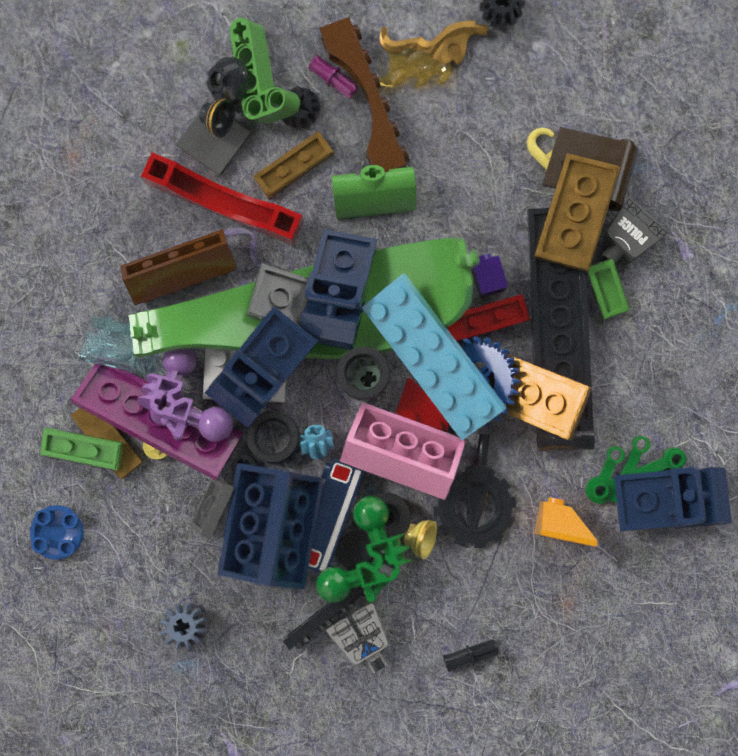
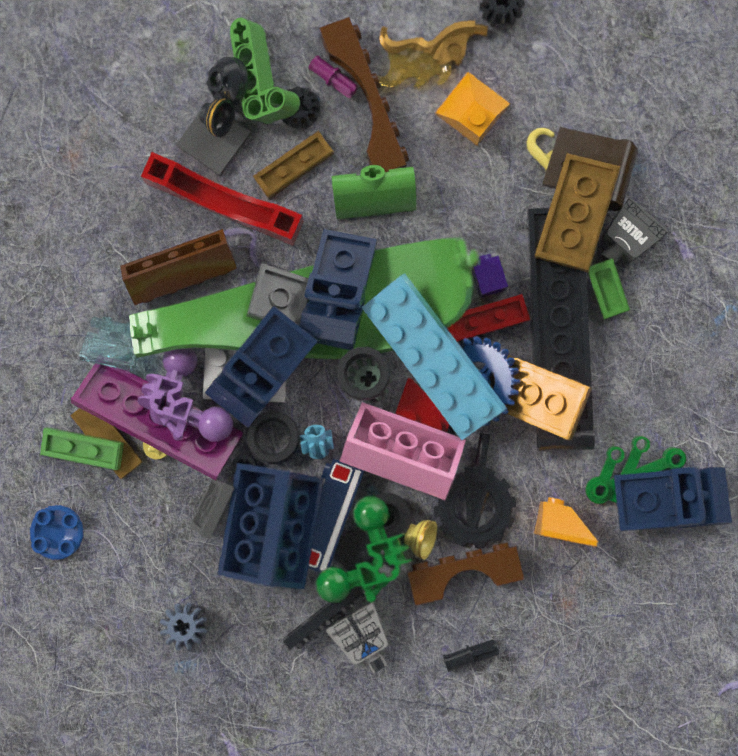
none -> reddish brown arch [407,542,524,606]
none -> light orange slope [435,72,510,146]

